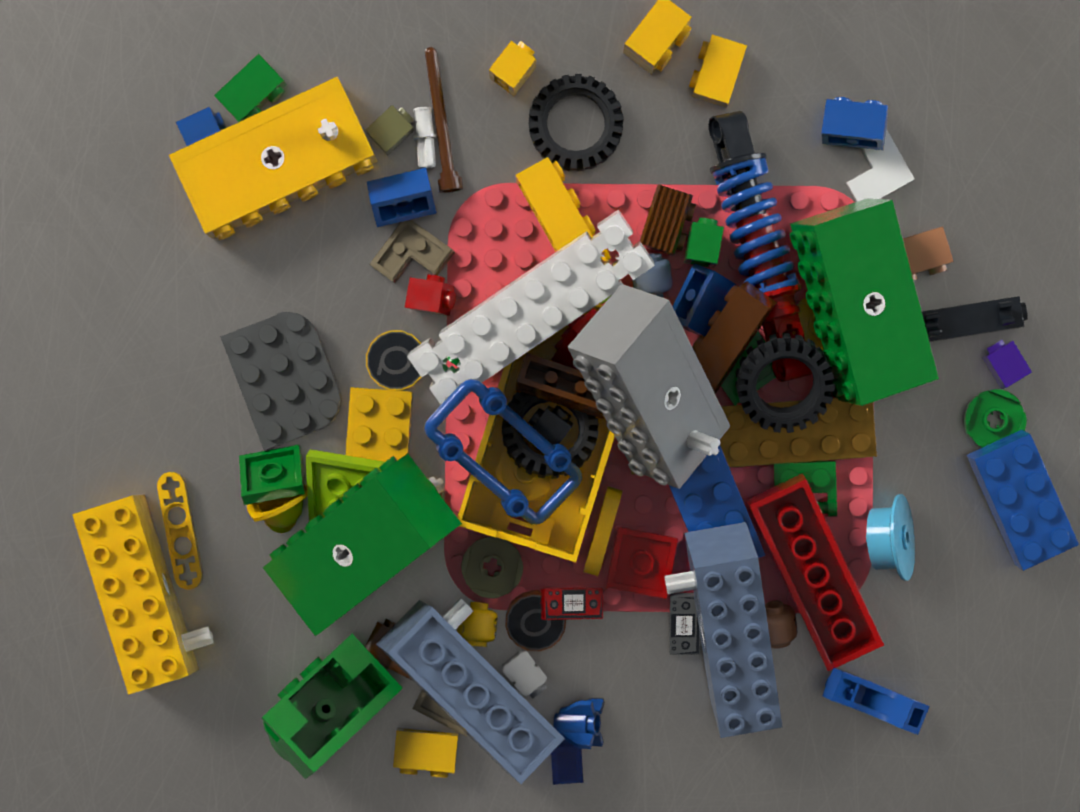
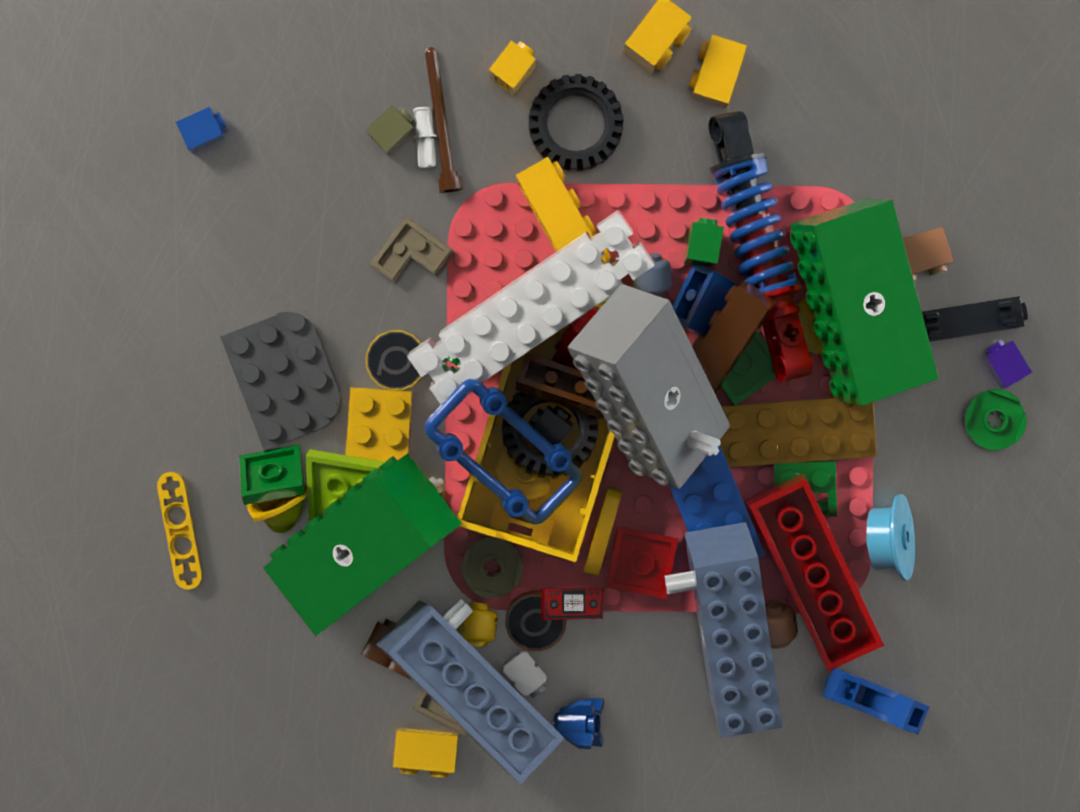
yellow piece [72,495,214,695] -> none
yellow piece [169,76,378,241] -> none
green brick [214,54,287,122] -> none
green brick [261,634,403,779] -> none
blue brick [367,168,437,227] -> none
red brick [404,274,456,316] -> none
clear blue brick [551,739,584,785] -> none
reddish brown brick [640,184,696,256] -> none
tile [669,593,701,655] -> none
black tyre [735,333,835,433] -> none
blue brick [821,97,888,150] -> none
white tile [846,129,915,202] -> none
blue brick [966,430,1079,571] -> none

